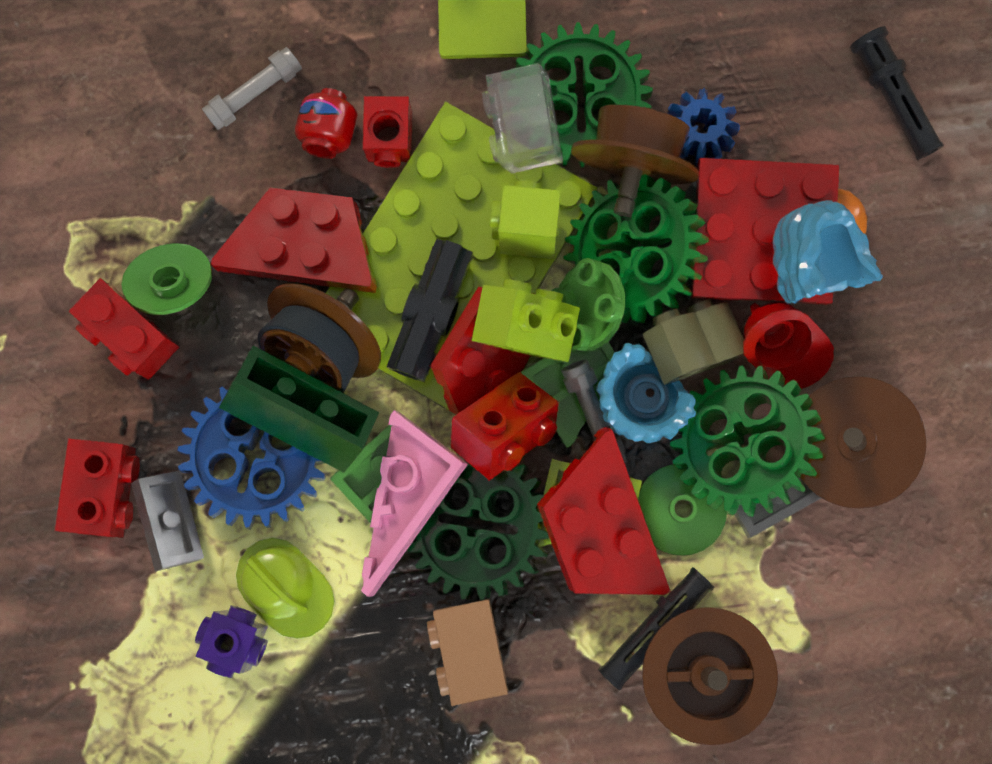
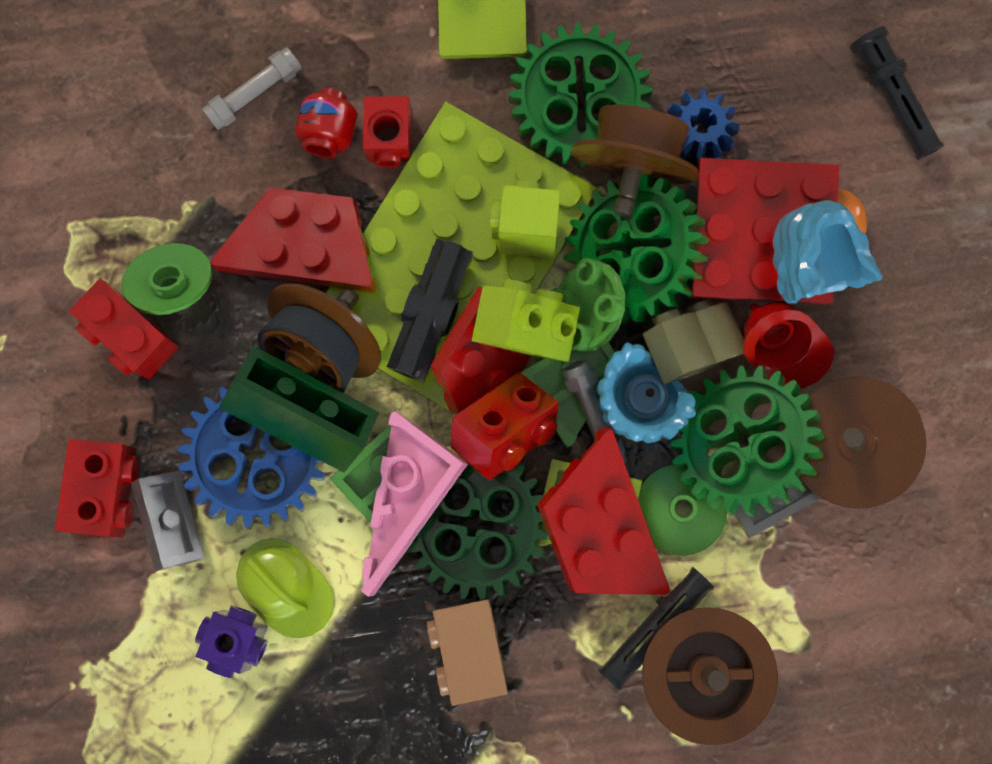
clear brick [482,63,563,173] -> none

